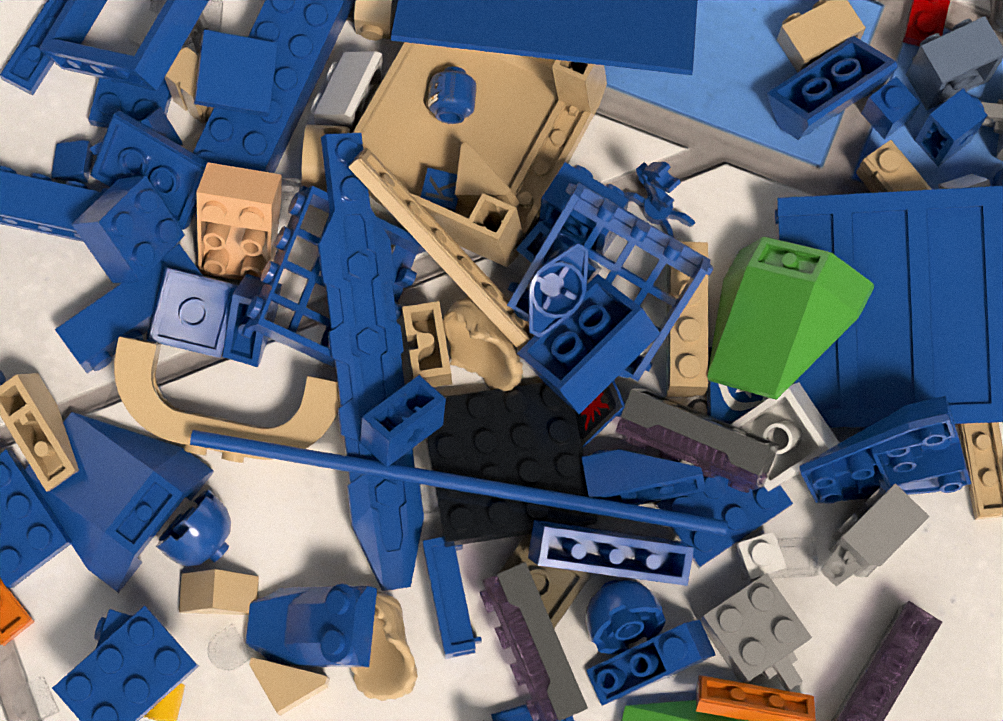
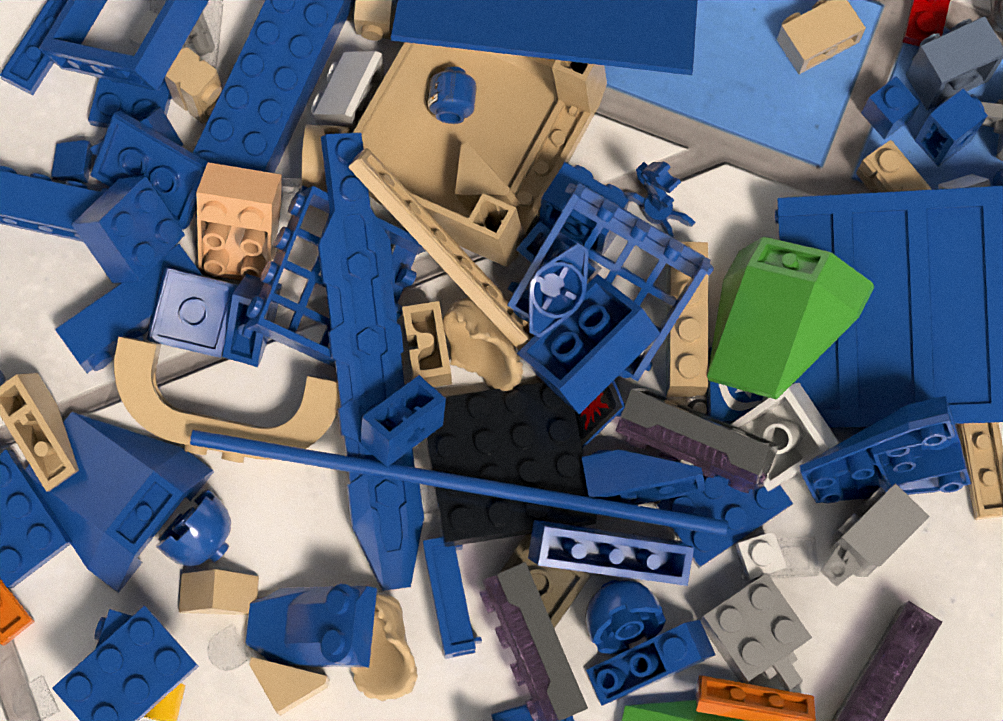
blue tile [194,29,278,117] -> none
blue tile [421,168,458,212] -> none
blue slope [767,36,898,140] -> none

